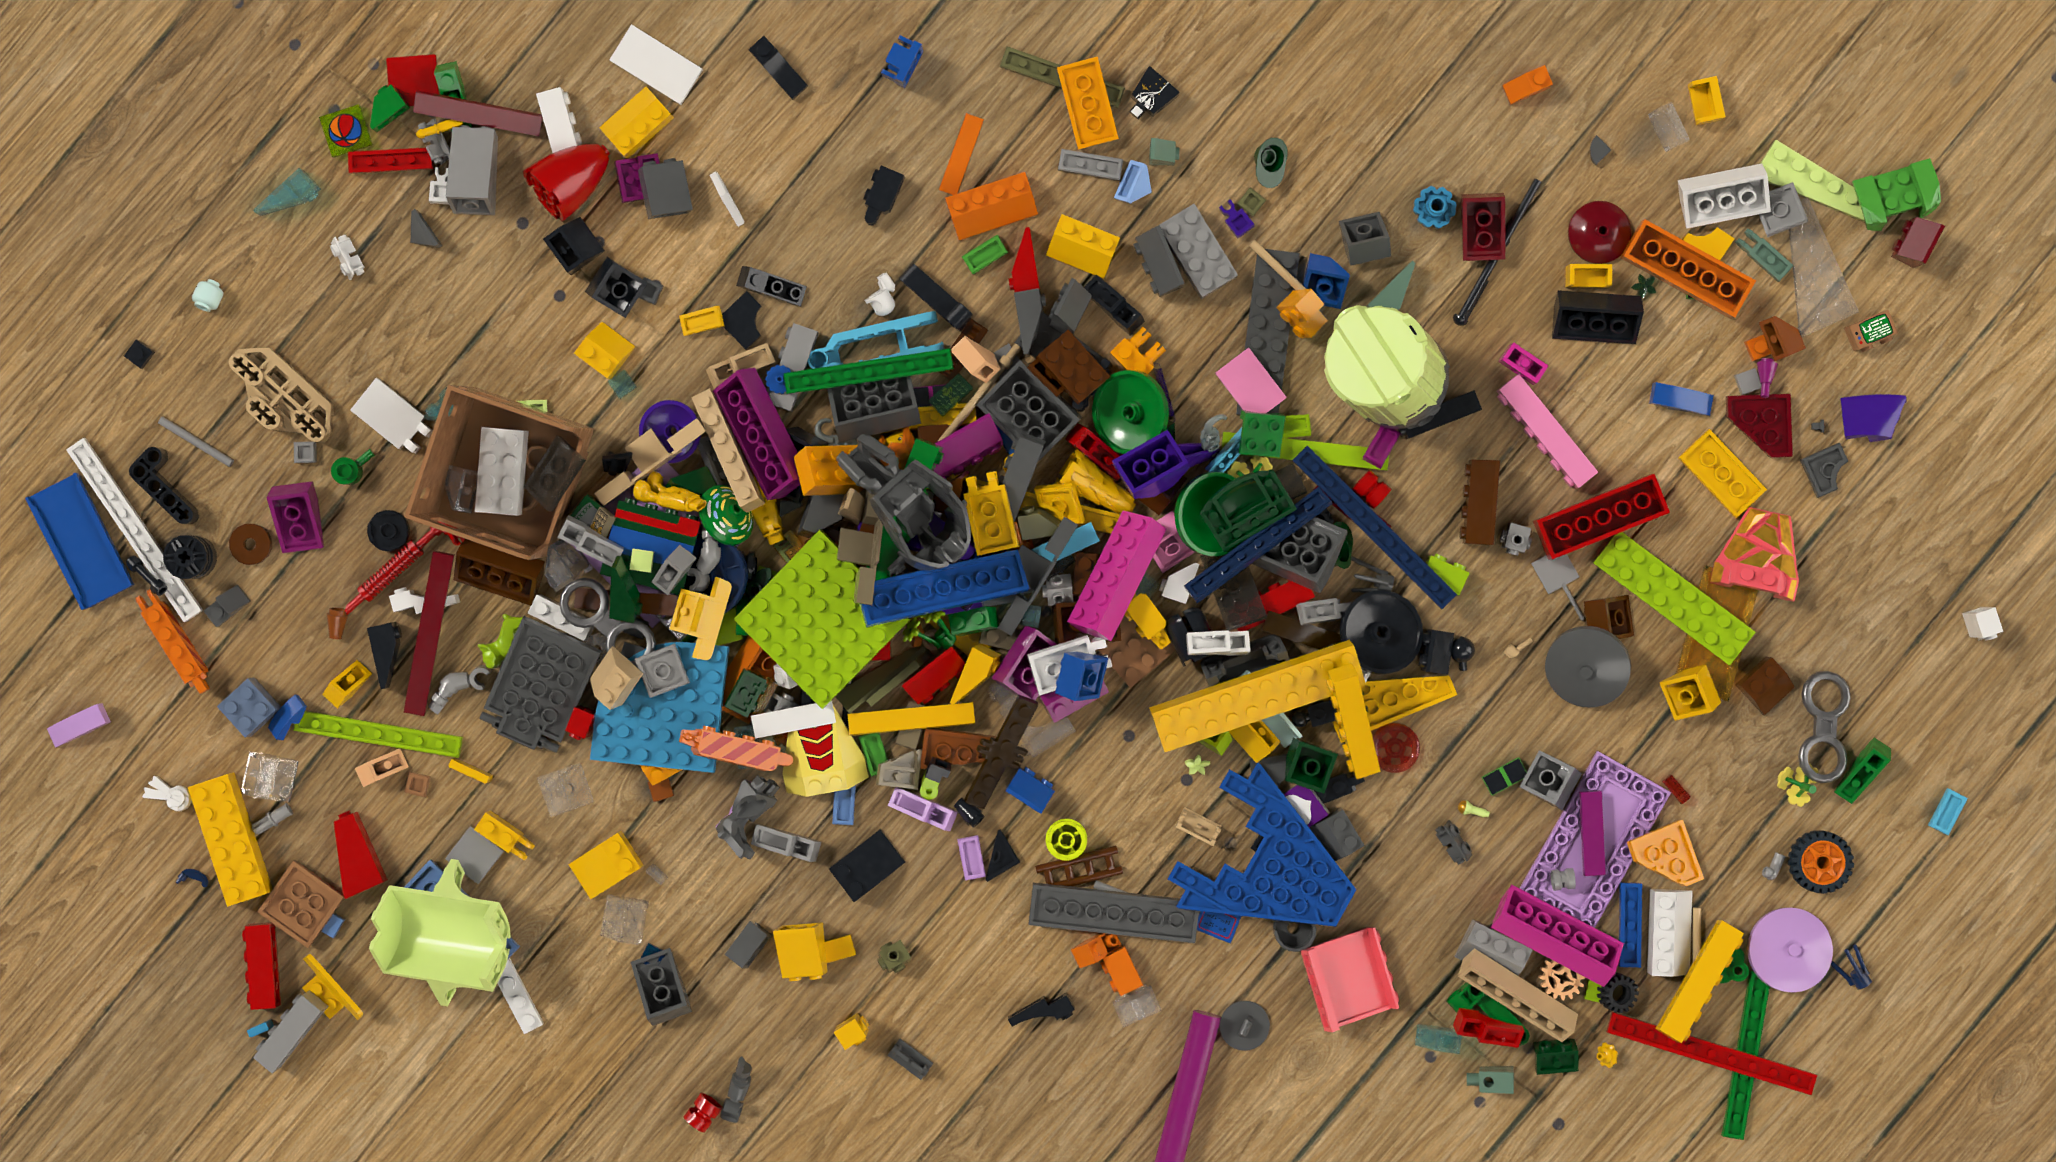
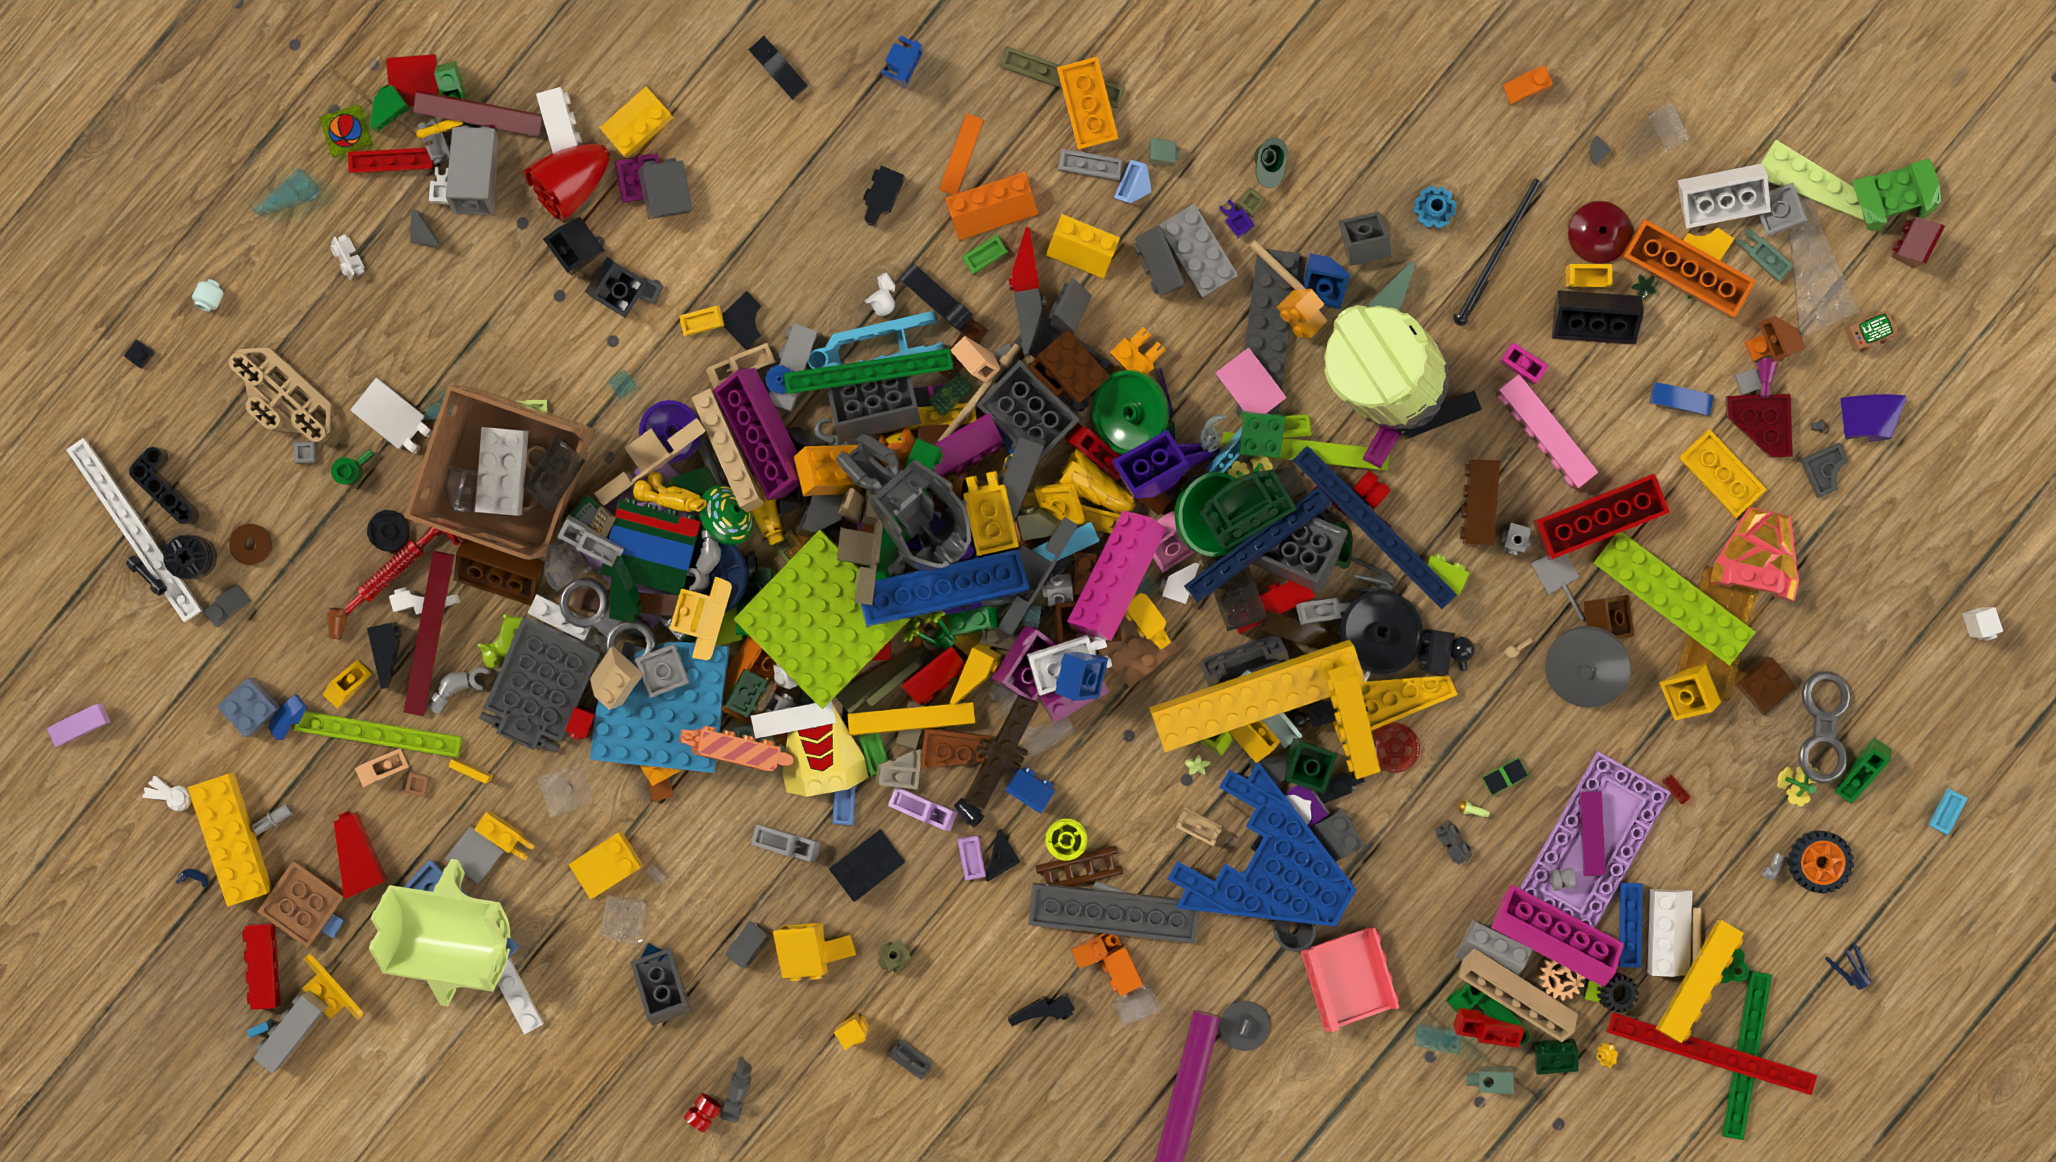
blue ladder [25,473,134,610] -> none
orange hinge [136,589,210,694] -> none
light grey bar [158,416,234,467] -> none
clear slope [241,752,299,802] -> none
magenta slope [266,481,324,553] -> none
yellow slope [574,322,636,380] -> none
black piece [602,452,632,476] -> none
white tile [610,24,703,105] -> none
yellowish green tile [629,549,654,573] -> none
light grey slope [652,545,696,595] -> none
white tile [710,172,745,227] -> none
dark grey hips [716,775,780,860] -> none
black slope [736,266,807,306] -> none
leg [920,756,952,800] -> none
black slope [1084,275,1145,336] -> none
black torso [1129,66,1180,120] -> none
black cylinder [1165,607,1212,667] -> none
white slope [1186,630,1251,656] -> none
blue sticker [1197,911,1241,944] -> none
dark red slope [1461,193,1505,261] -> none
dark grey slope [1520,750,1582,810] -> none
light orange plate [1627,820,1704,886] -> none
yellow panel [1688,76,1726,126] -> none
lavender dish [1747,908,1833,992] -> none

